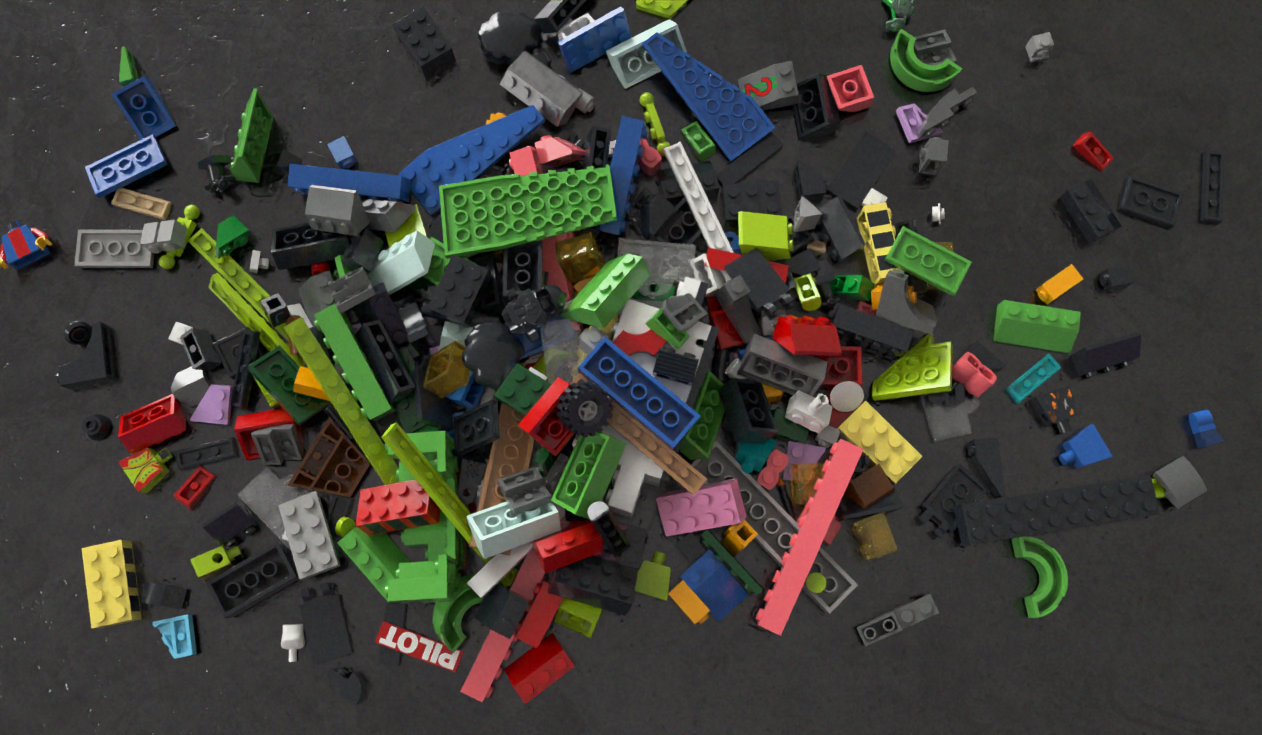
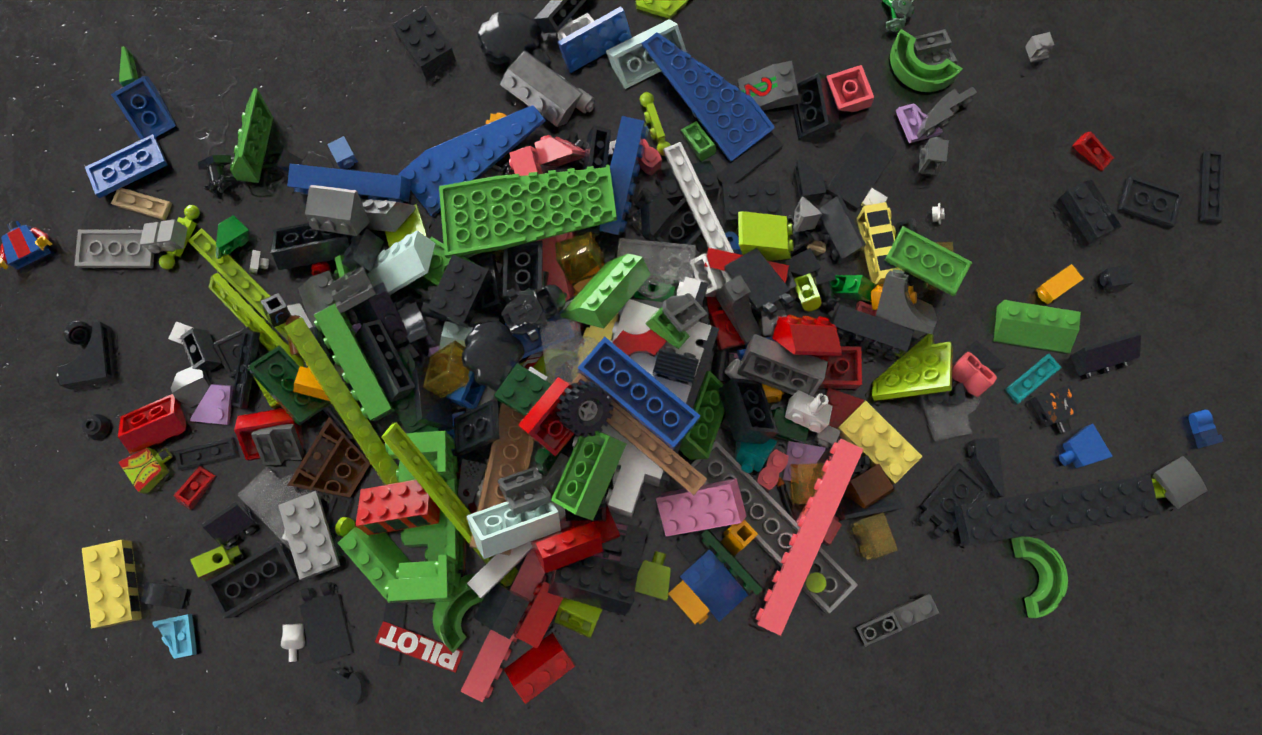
light grey brick [579,326,609,355] -> none
black brick [587,501,631,557] -> none
white sticker [830,381,864,412] -> none

